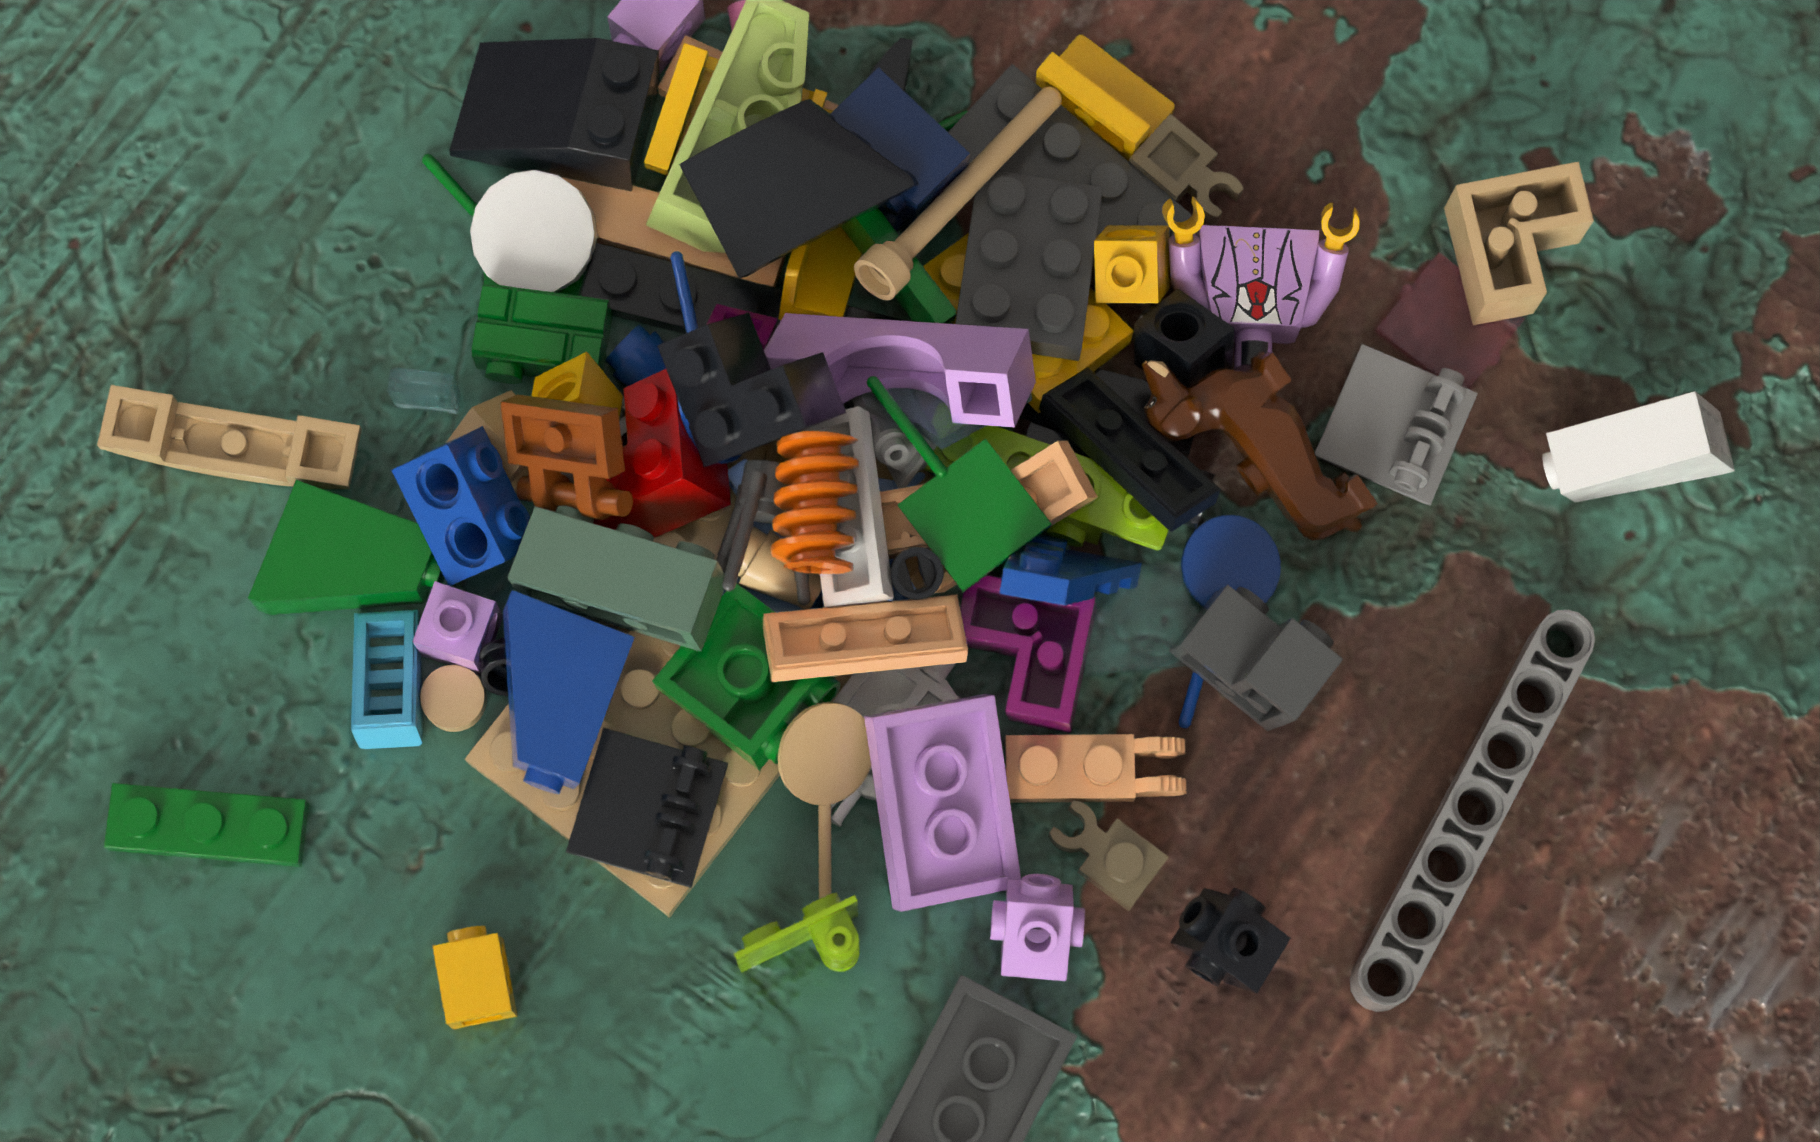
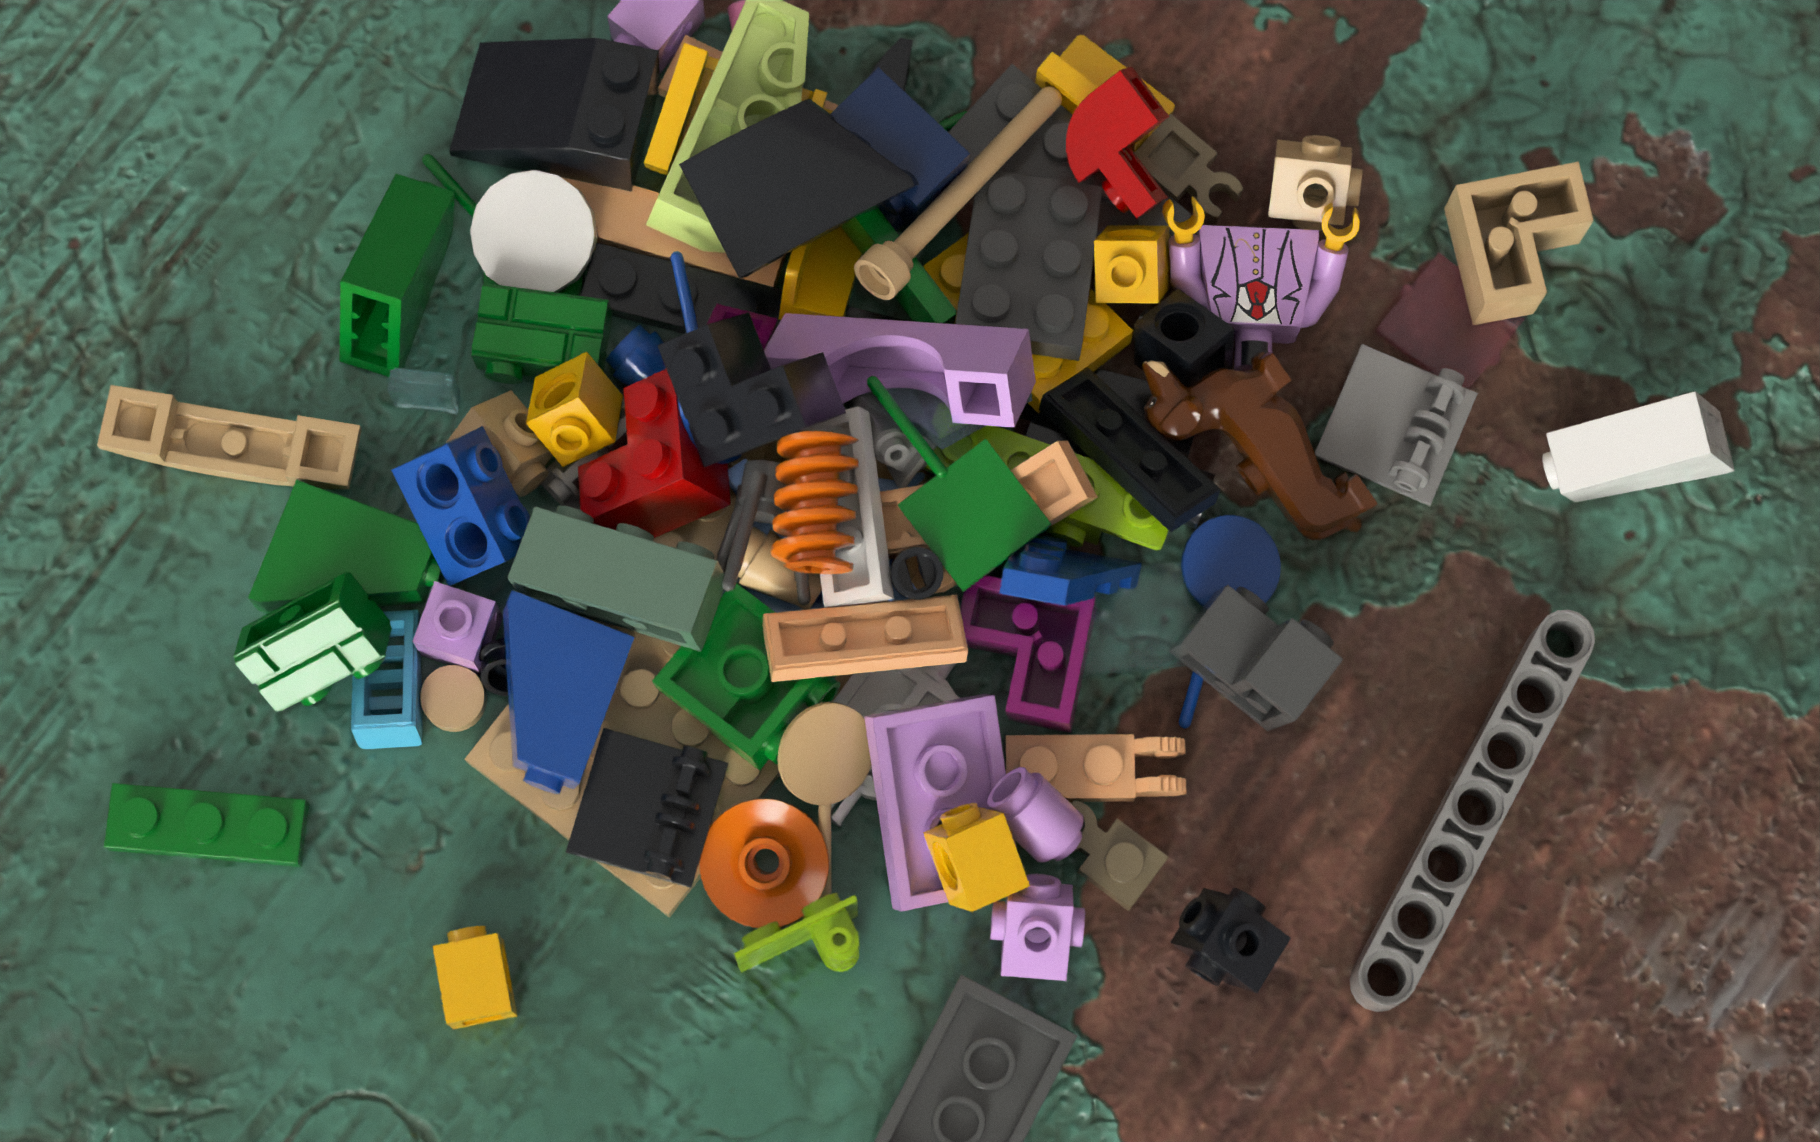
dark orange plate [500,394,633,520] -> none
none -> brick [233,572,392,712]
none -> green slope [339,174,455,380]
none -> orange dish [699,798,830,928]
none -> yellow brick [923,803,1030,912]
none -> lavender brick [987,767,1084,863]
none -> red brick [1066,66,1169,219]
none -> tan brick [1268,135,1363,231]

